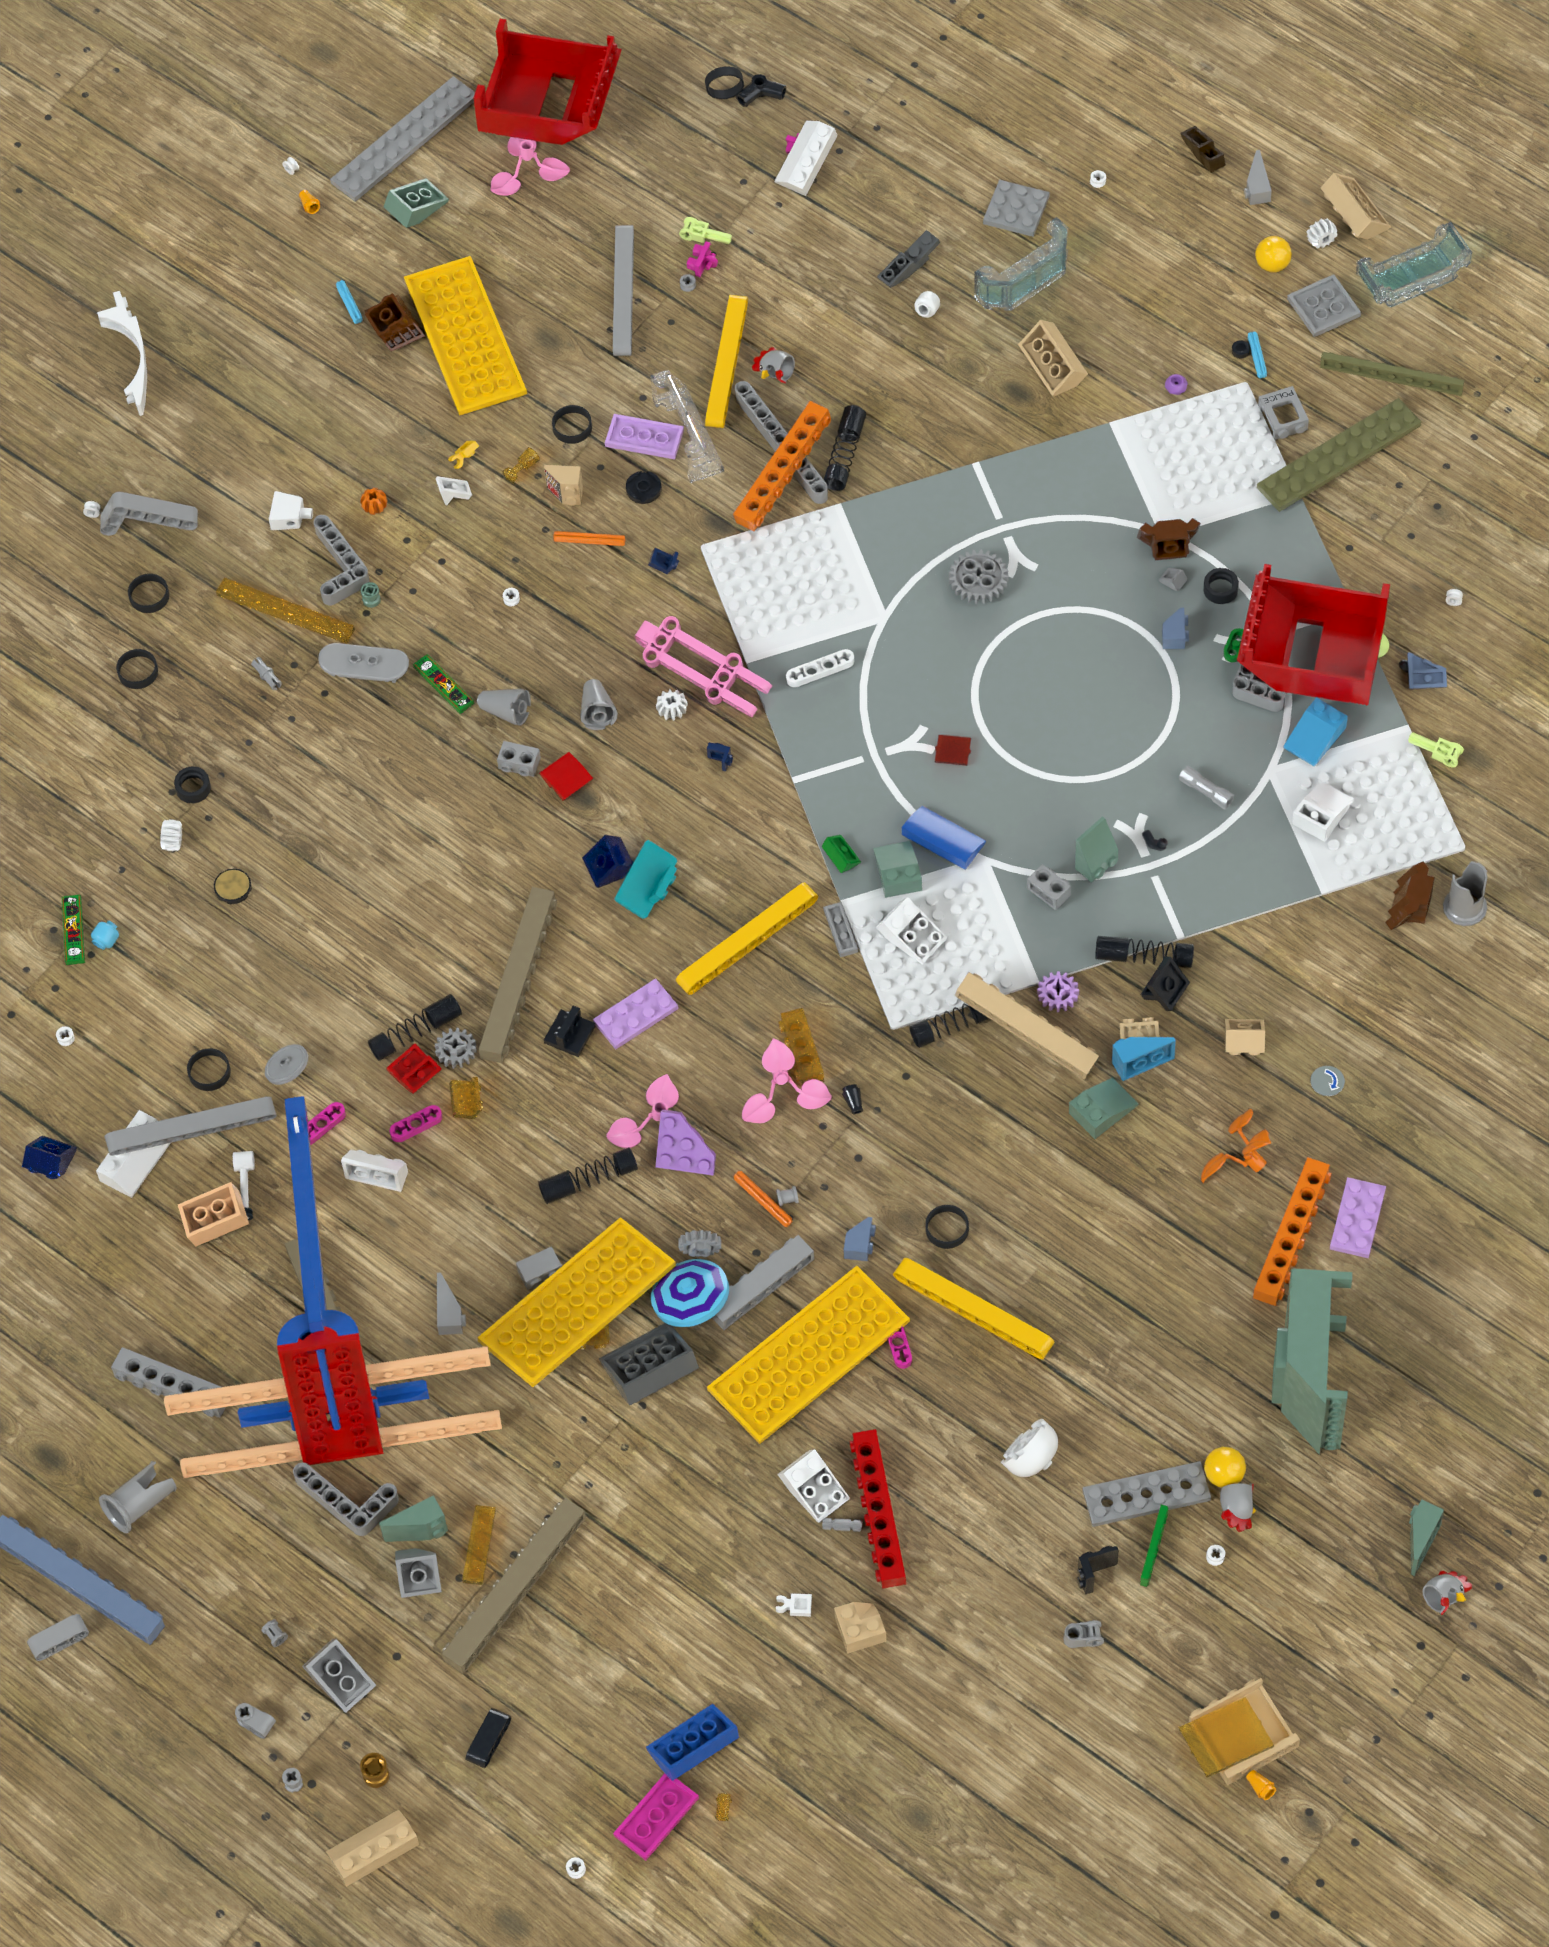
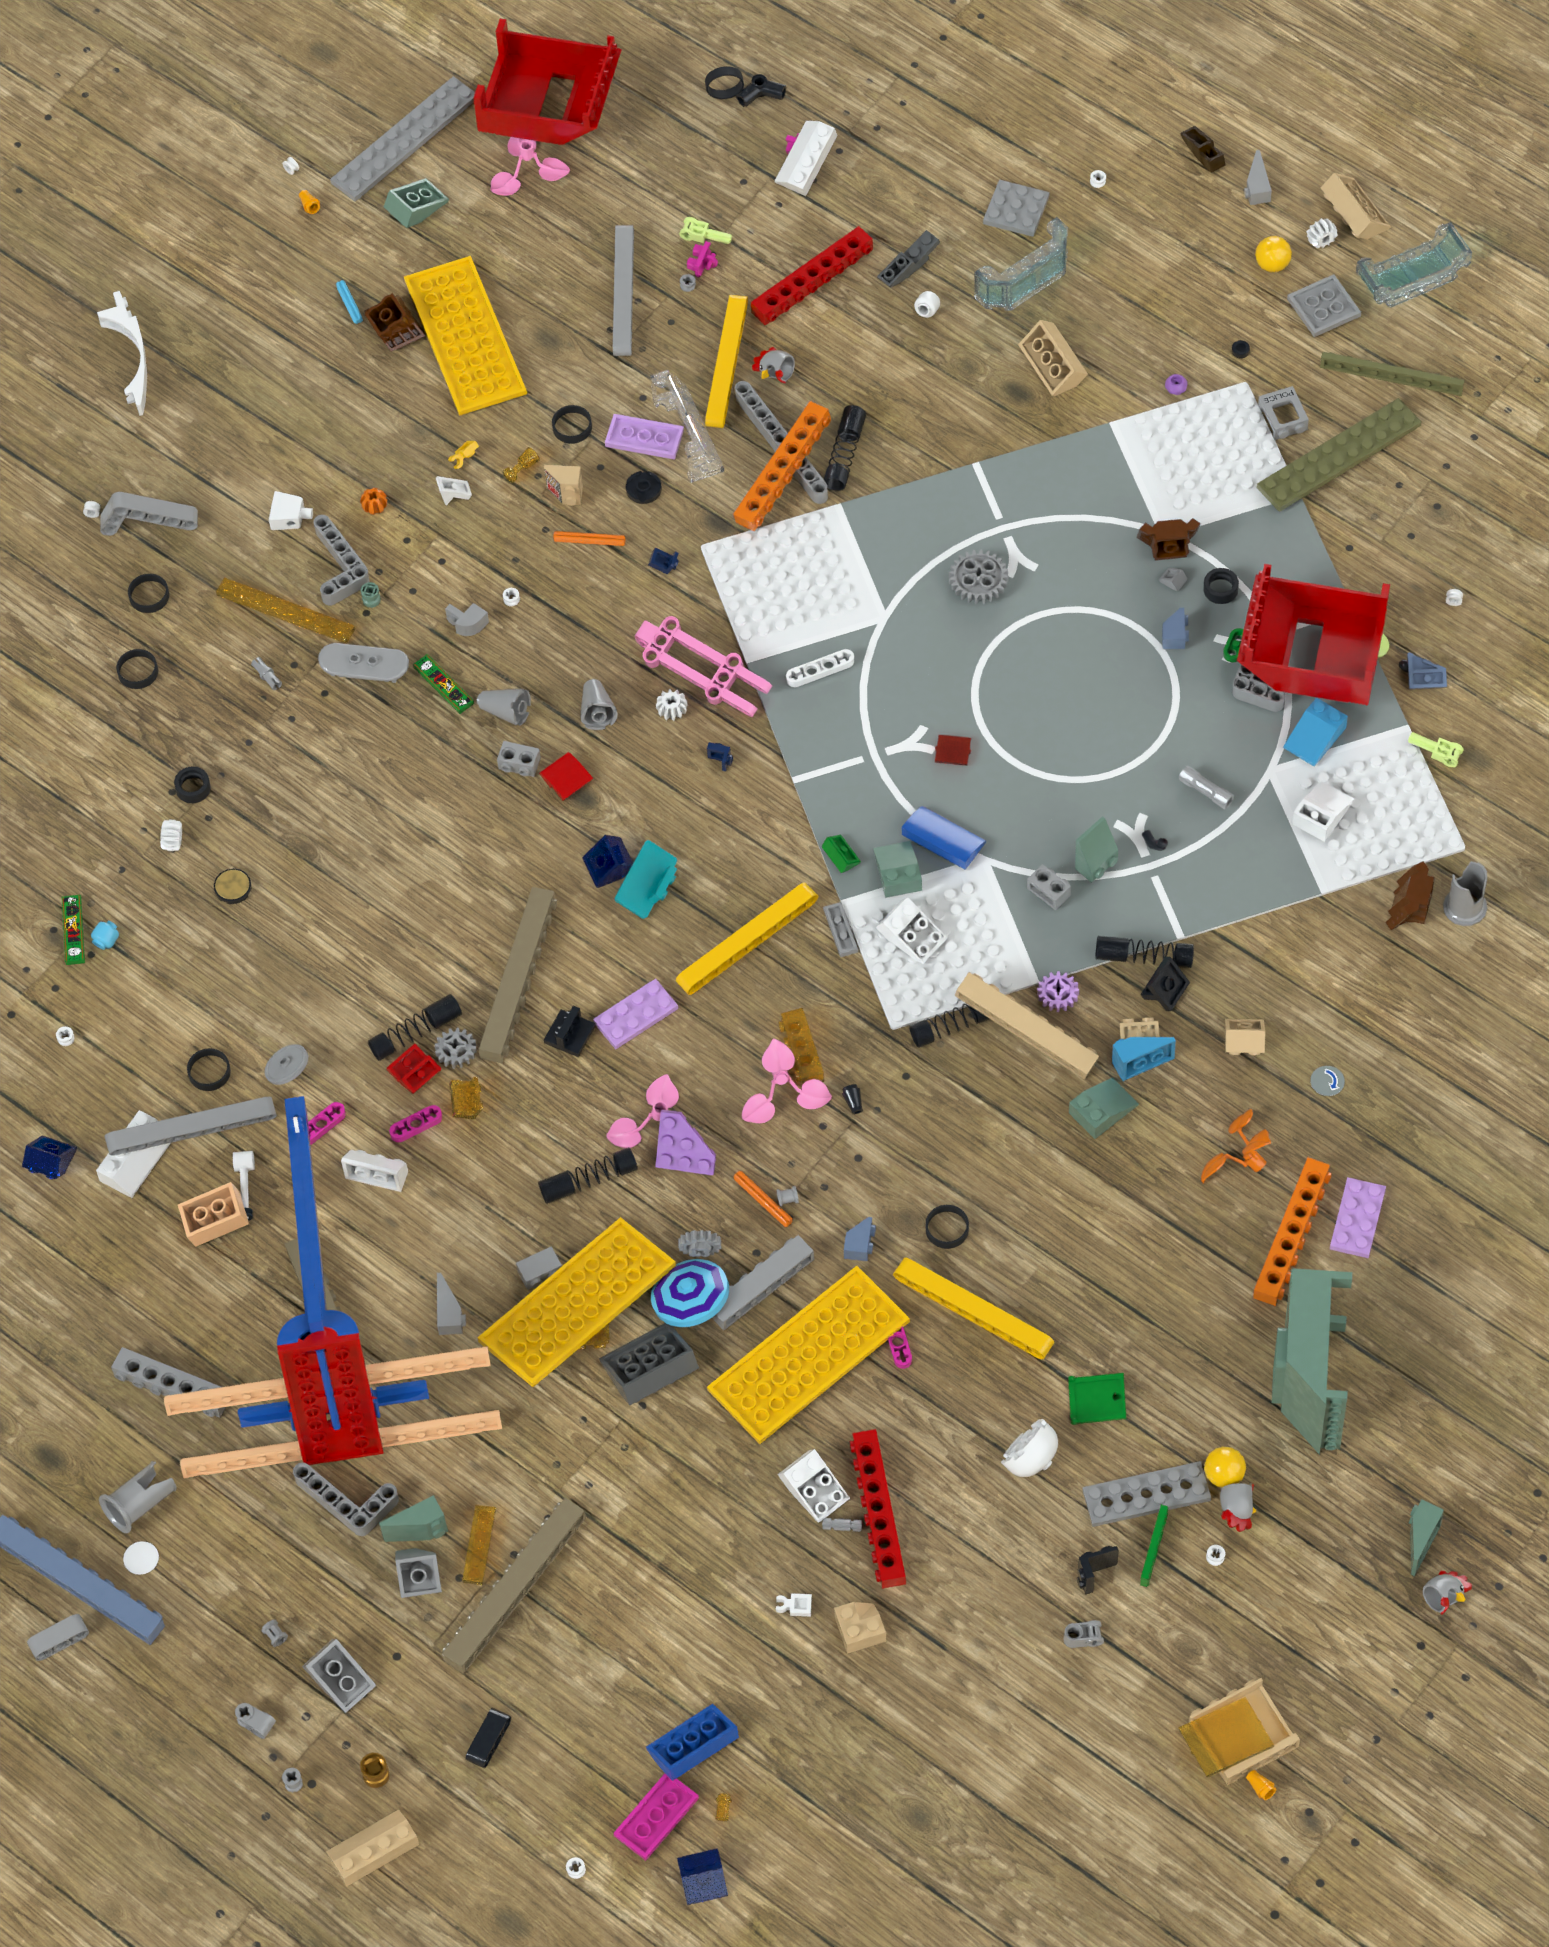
medium azure axle [1248,331,1267,379] -> none
none -> white sticker [123,1542,159,1575]
none -> light grey brick [445,603,489,636]
none -> clear blue slope [677,1848,728,1905]
none -> red brick [751,226,873,325]
none -> green container [1068,1373,1127,1425]

